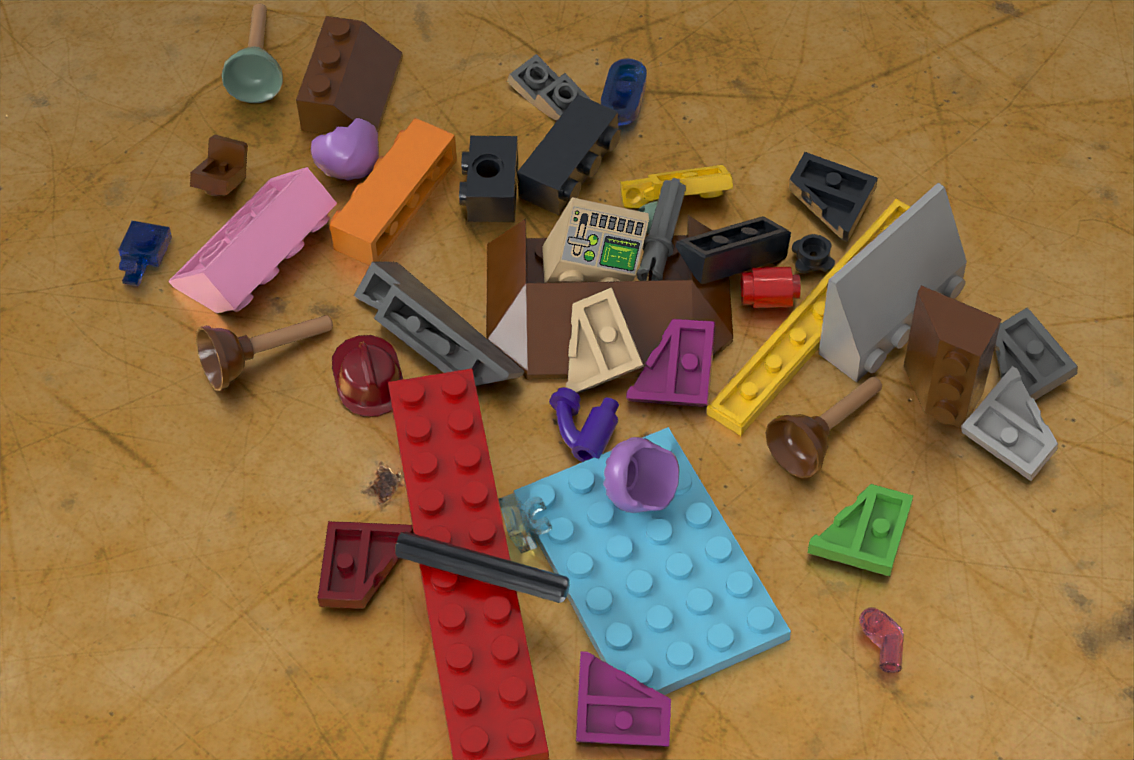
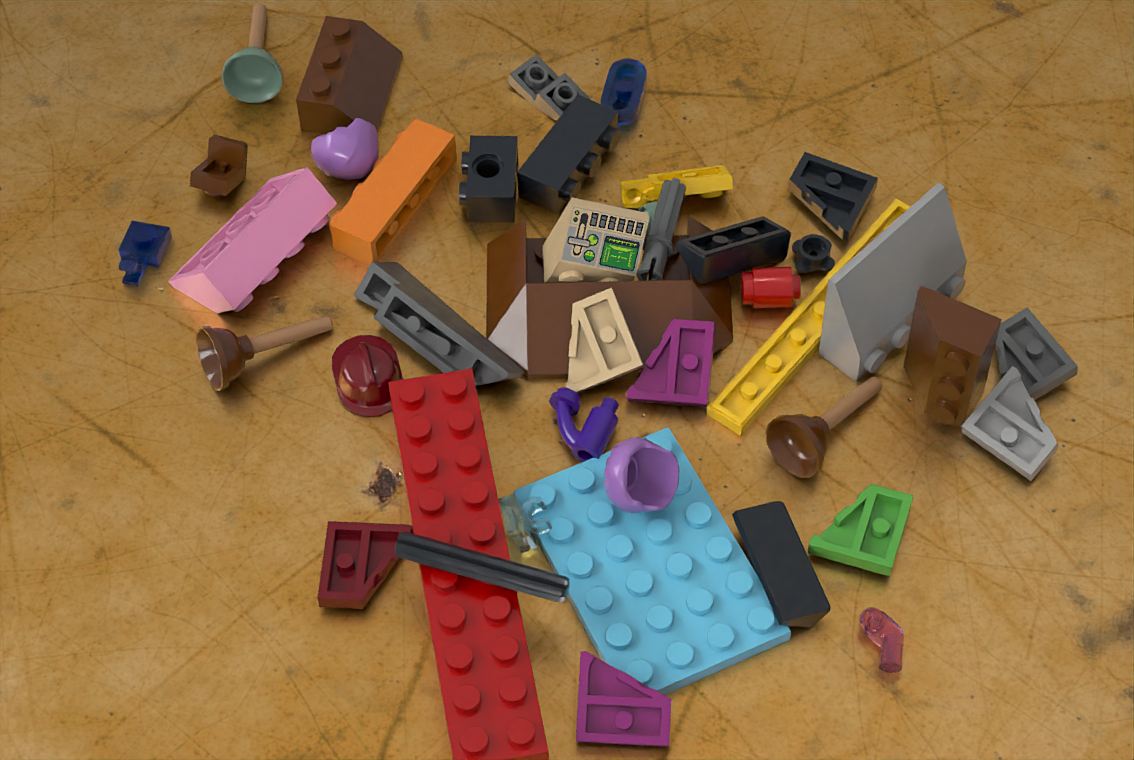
none -> black slope [732,501,831,628]

